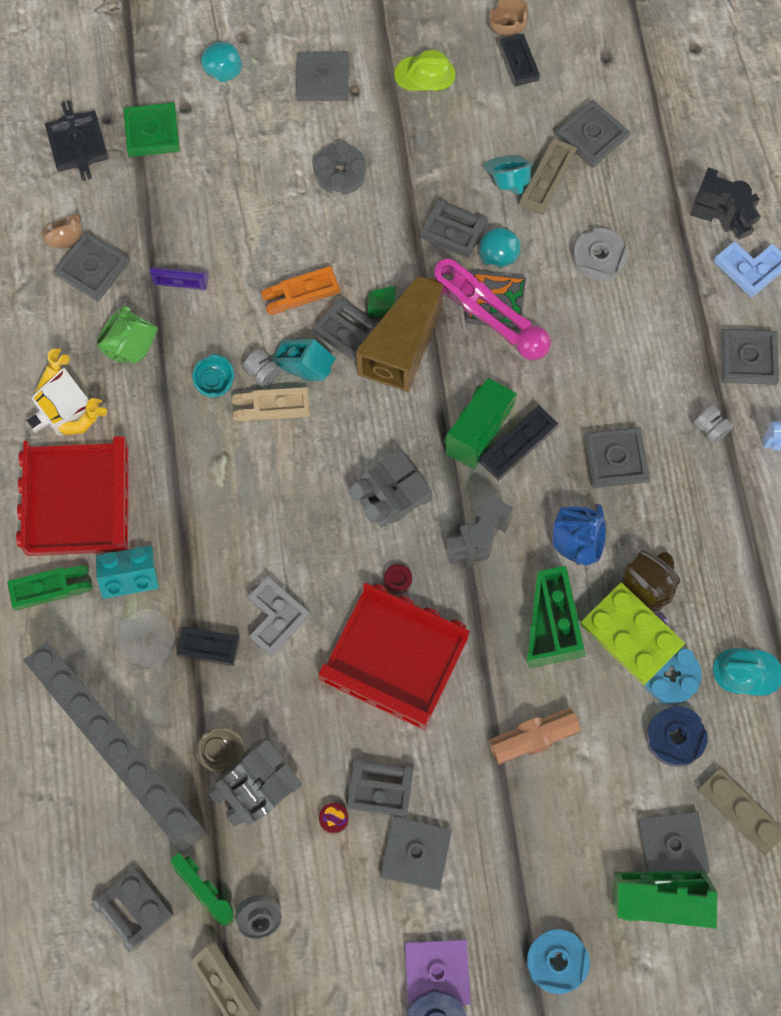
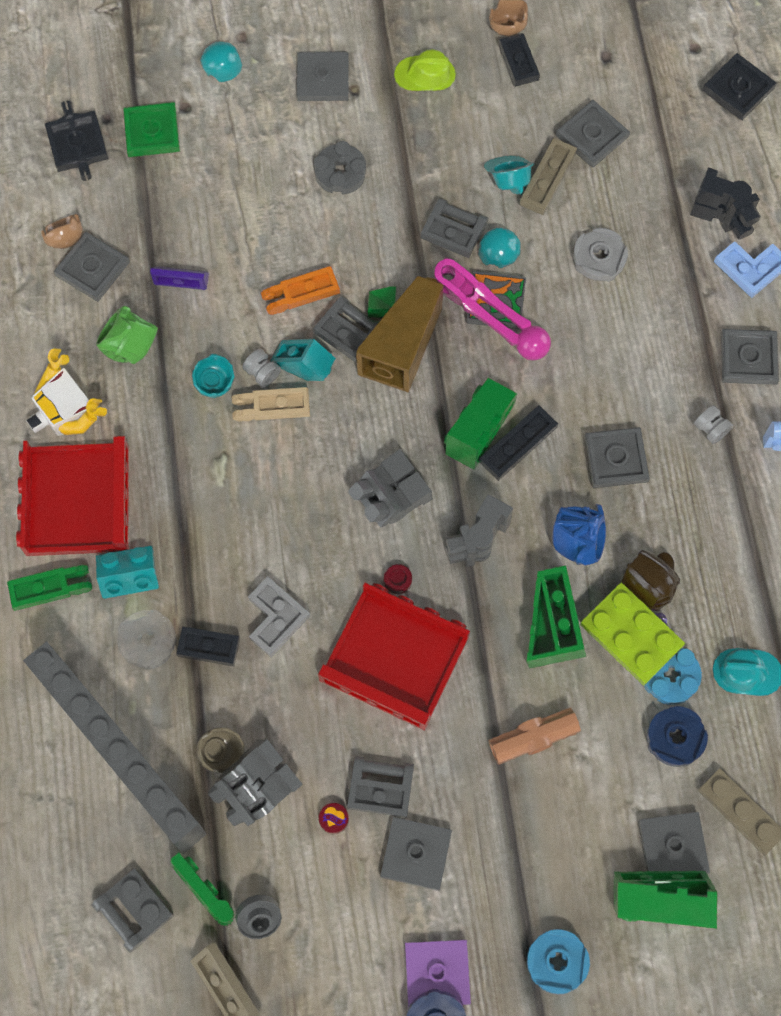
none -> black plate [702,53,777,121]

